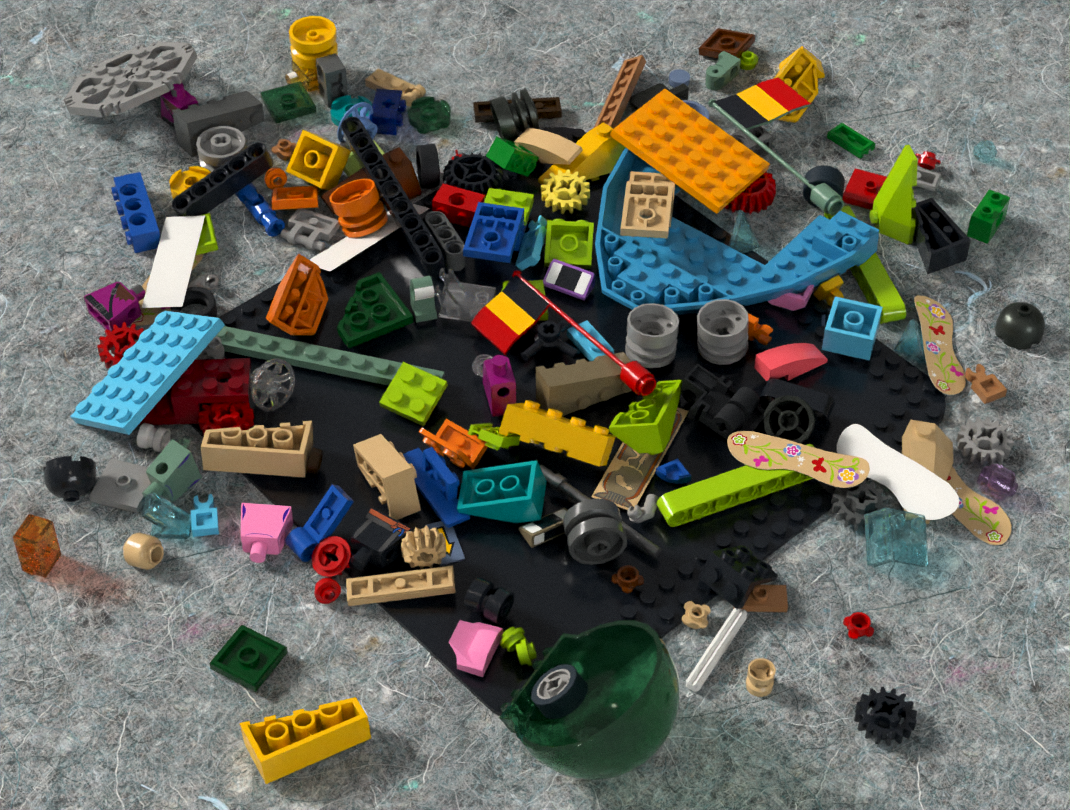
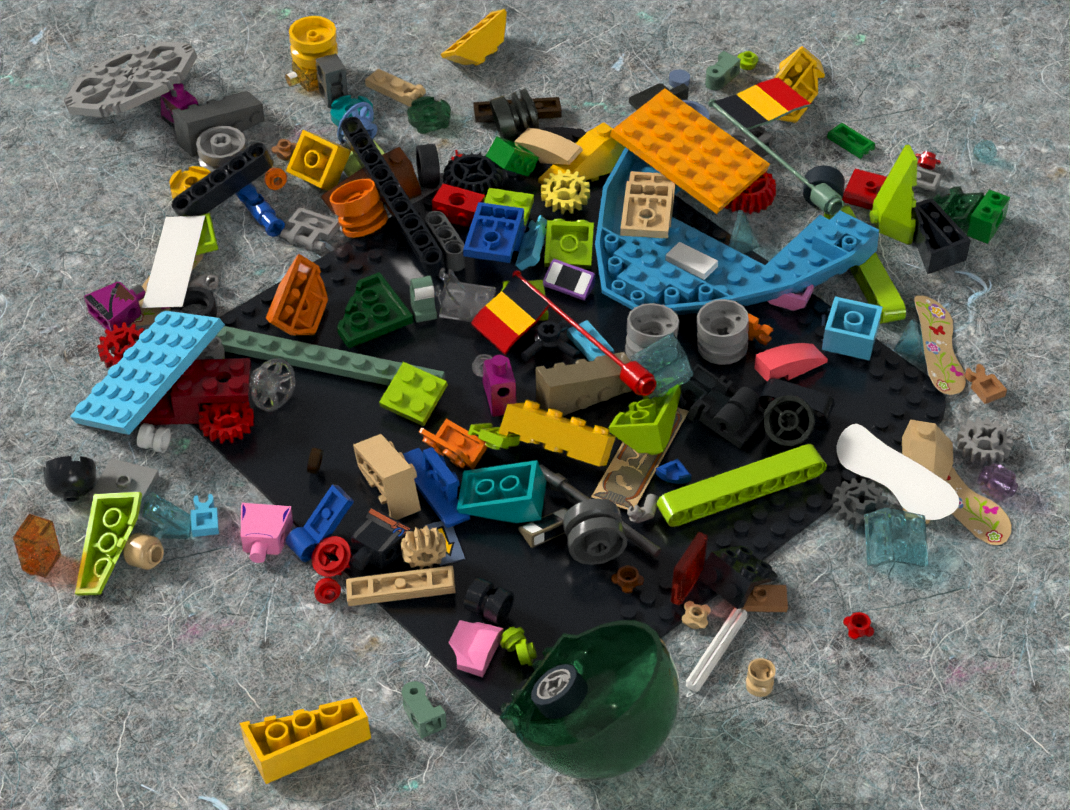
blue brick [111,172,160,253] -> none
sand green torso [142,439,202,503] -> none
tan wedge [201,421,313,477] -> none
dark green plate [209,625,288,692] -> none
clear green plate [260,81,317,124] -> none
orange plate [272,185,319,210] -> none
white sticker [310,204,429,271] -> none
clear blue brick [369,89,406,135] -> none
medium nougat plate [594,55,646,129] -> none
reddish brown plate [698,28,755,58] -> none
tan sticker [727,431,870,488] -> none
yellow tile [813,275,844,307] -> none
black gear [854,687,917,746] -> none
pearl dark grey cylinder [995,302,1045,349] -> none
none -> lime wedge [75,492,142,596]
none -> sand green leg [402,681,447,739]
none -> yellow wedge [441,9,507,66]
none -> clear light blue bracket [630,333,694,399]
none -> white tile [666,242,718,280]
none -> clear red tile [671,532,708,606]
none -> clear green slope [933,186,985,228]

